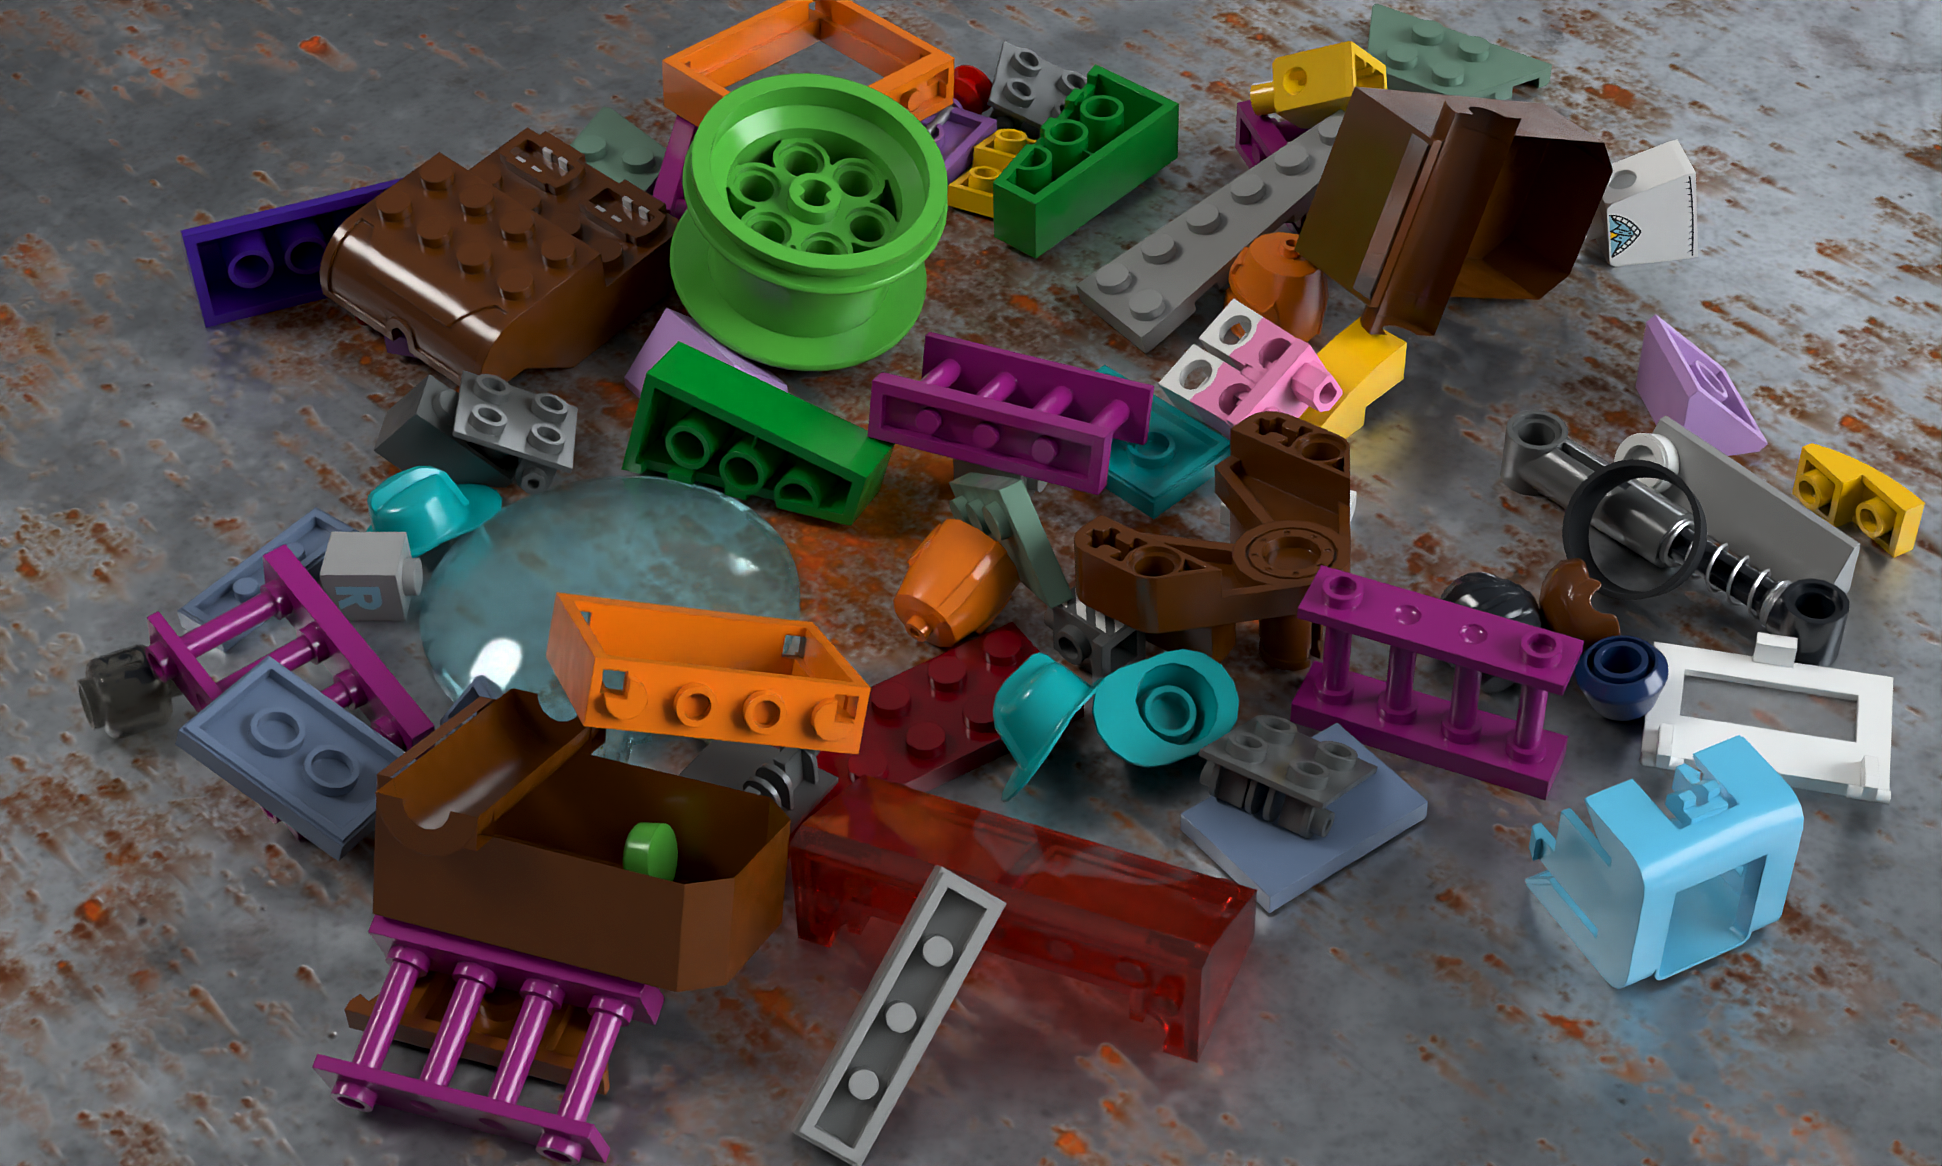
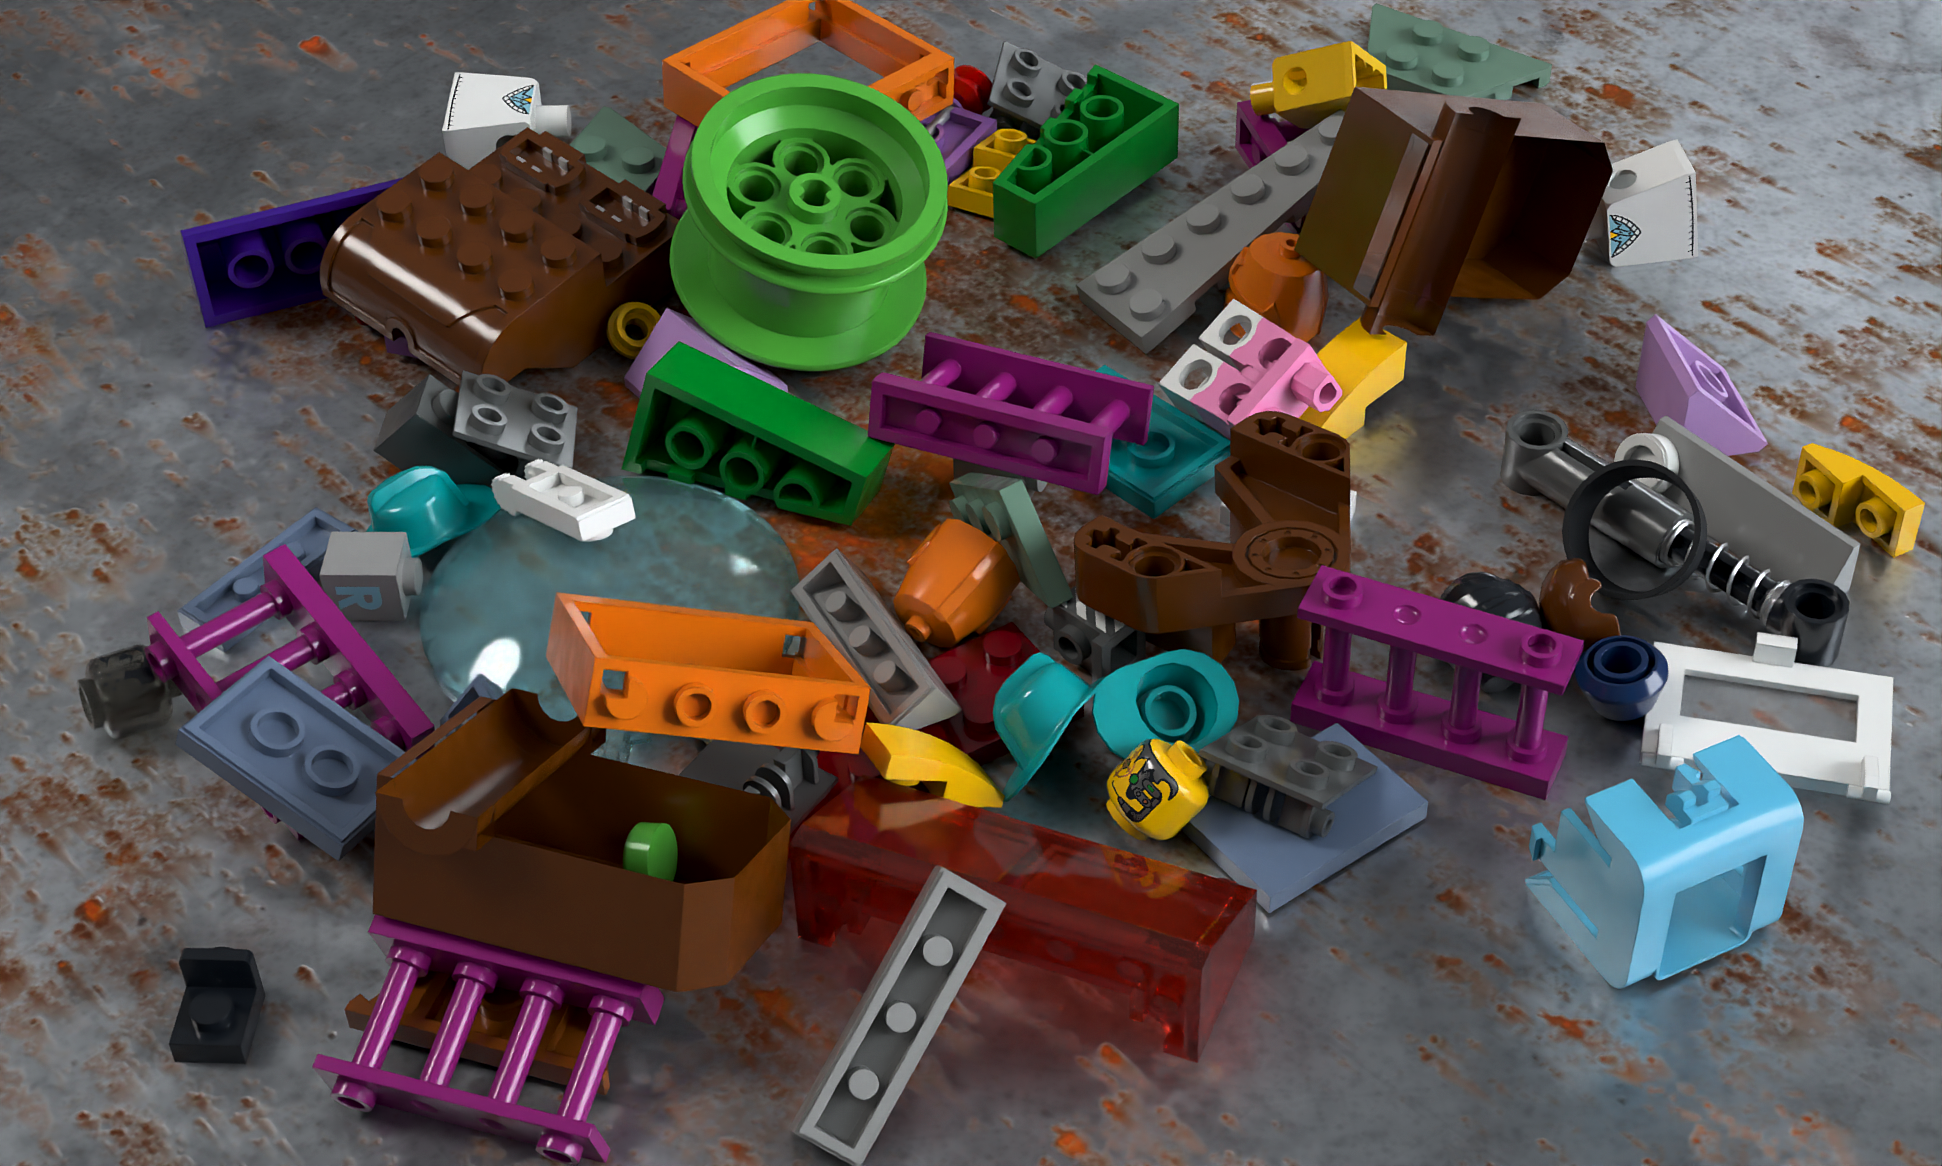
none -> black bracket [169,947,265,1064]
none -> white torso [442,72,571,170]
none -> white hinge [491,459,636,542]
none -> yellow plate [606,302,661,359]
none -> light grey slope [791,548,962,730]
none -> yellow slope [860,722,1005,812]
none -> yellow head [1106,739,1209,841]

